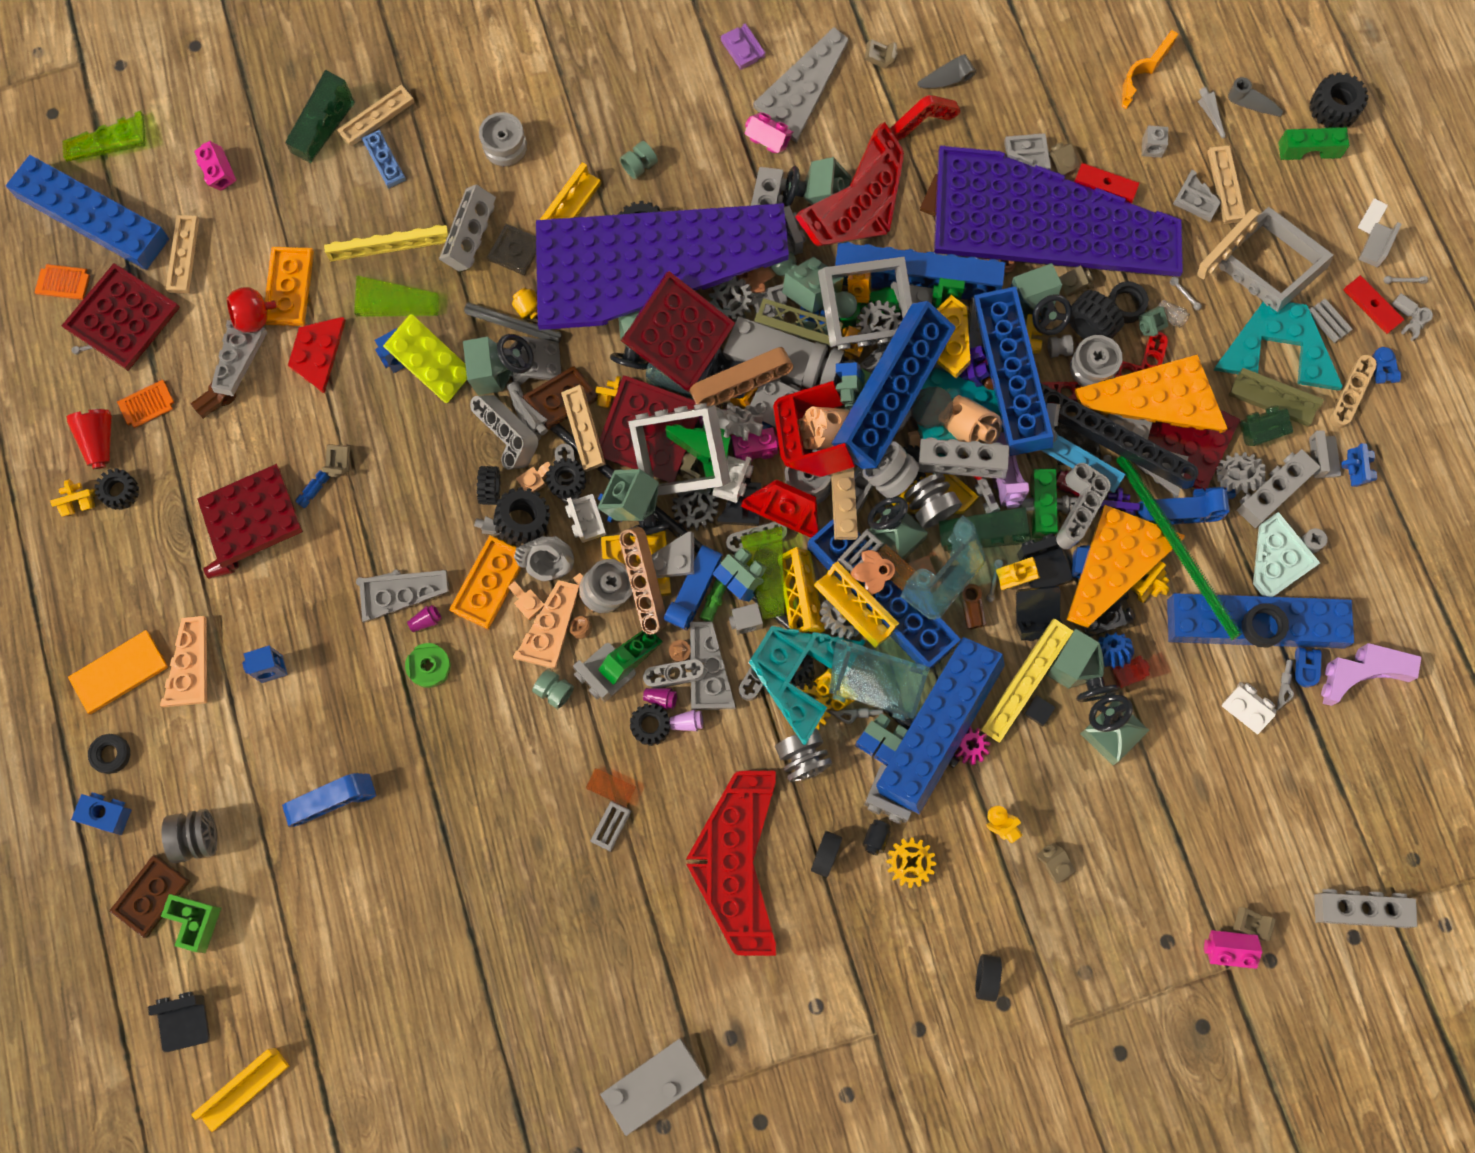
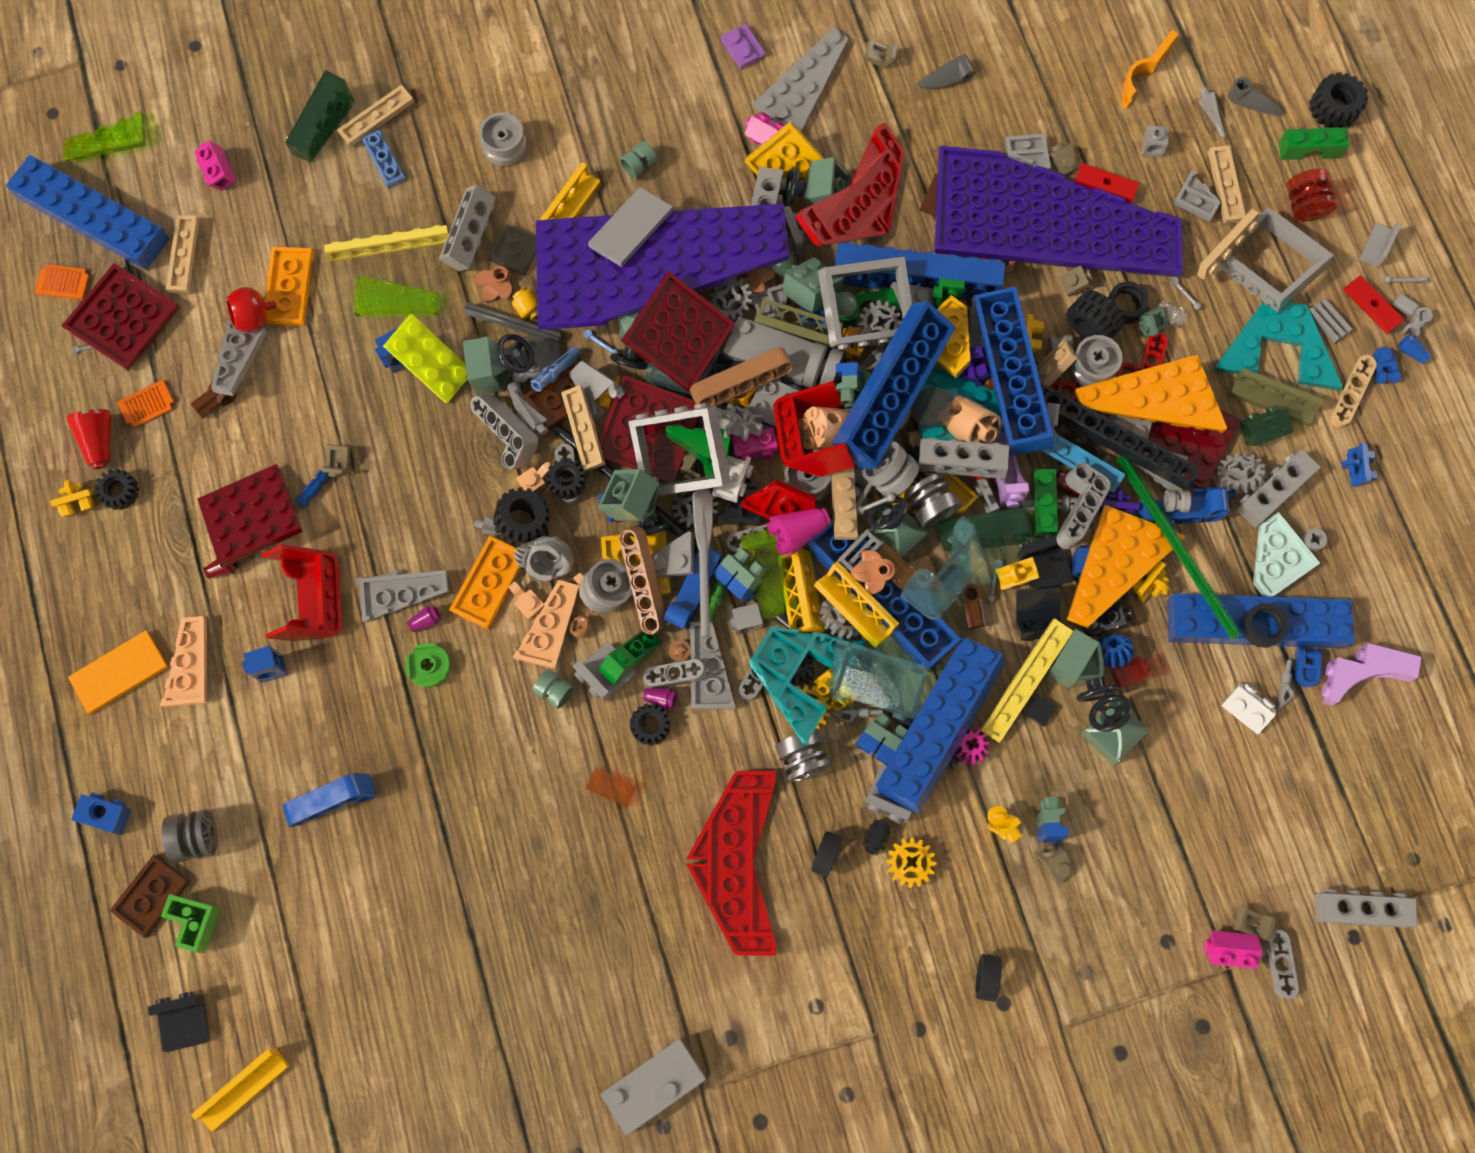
black tyre [88,734,131,774] -> none
red wing [288,317,346,393] -> none
black tyre [477,466,501,505] -> none
white bracket [565,494,607,543] -> none
light grey tile [590,801,632,852] -> none
lavender cone [670,709,704,731] -> none
light orange brick [848,273,871,303] -> none
red beam [890,95,961,141] -> none
sand green piece [1010,263,1072,336] -> none
light grey panel [1309,431,1341,478] -> none
white sticker [1358,199,1388,234] -> none
none -> red windscreen [262,544,342,641]
none -> nougat plate [473,266,512,302]
none -> medium blue pin [531,347,581,392]
none -> light grey flag [569,361,625,419]
none -> light blue hinge [584,330,620,354]
none -> light grey tile [588,187,673,267]
none -> light grey piece [693,489,713,638]
none -> yellow plate [744,121,824,179]
none -> dark pink cone [766,508,831,557]
none -> light grey hinge [856,493,896,515]
none -> tan plate [1036,339,1077,387]
none -> hips [1036,797,1069,843]
none -> light grey wheel [1163,490,1191,513]
none -> light grey beam [1265,930,1299,999]
none -> clear red wheel [1286,169,1338,222]
none -> blue cone [1398,334,1431,364]

